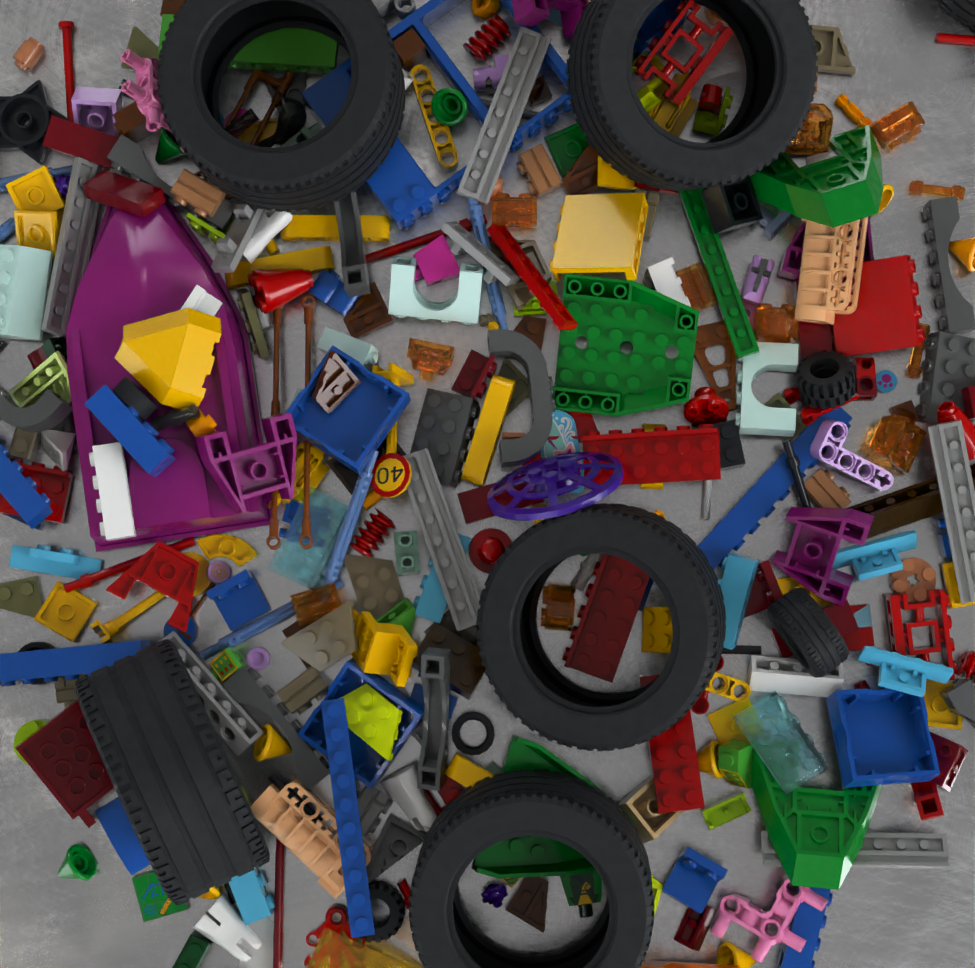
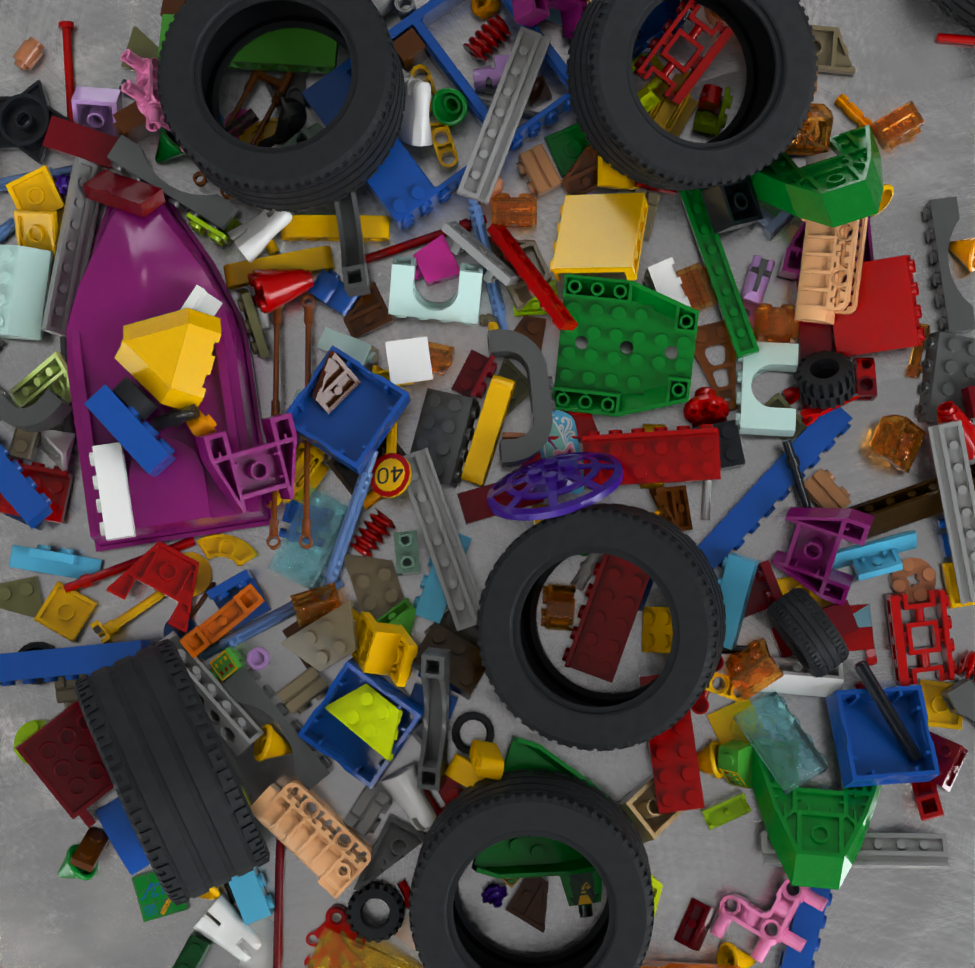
leg [27,337,67,370] -> none
medium nougat brick [171,168,226,218] -> none
lavender tile [206,561,230,584] -> none
light grey hinge [211,203,265,273] -> none
black bar [268,772,323,823] -> none
blue brick [321,698,375,938] -> none
red plate [469,528,512,573] -> none
blue bracket [662,847,728,914] -> none
lavender beam [810,419,894,491] -> none
medium azure bracket [857,646,953,697] -> none
dark azure tile [876,370,897,393] -> none
reddish brown tile [889,400,920,429] -> none
clear orange bar [909,180,965,200] -> none
none -> reddish brown plate [70,827,110,872]
none -> orange slope [179,583,265,658]
none -> white sticker [385,336,433,385]
none -> white piece [398,78,433,146]
none -> yellow beam [469,739,504,780]
none -> reddish brown wing [649,485,693,531]
none -> clear orange bracket [726,638,784,701]
none -> black axle [854,660,922,762]

